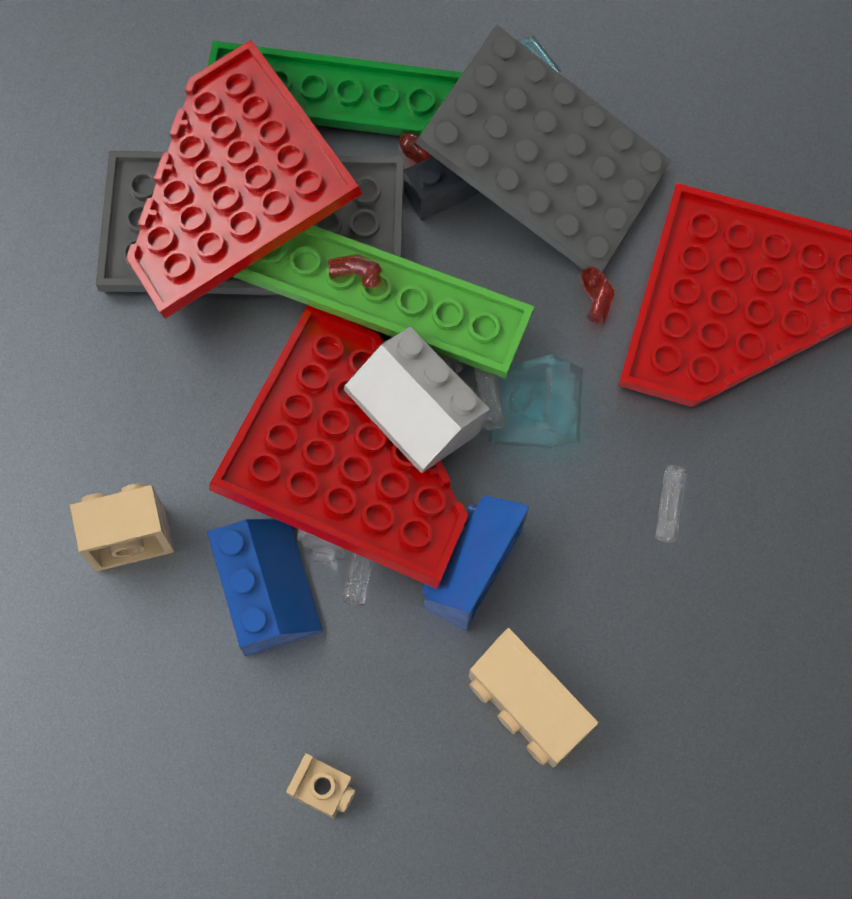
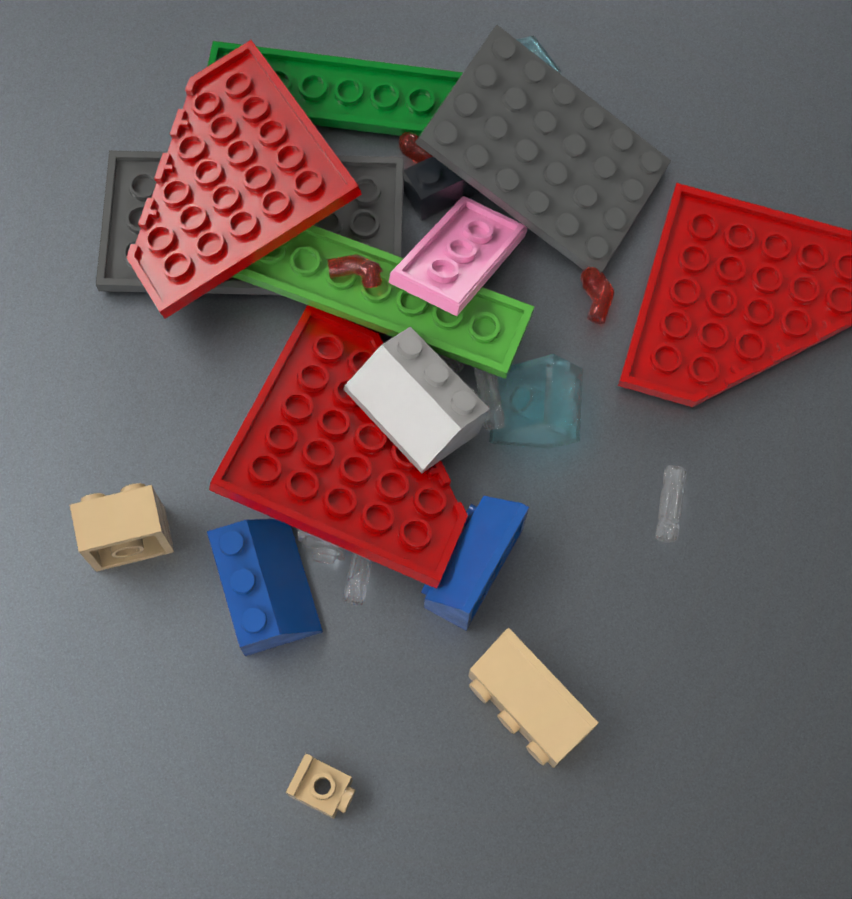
none -> bright pink tile [389,196,527,316]

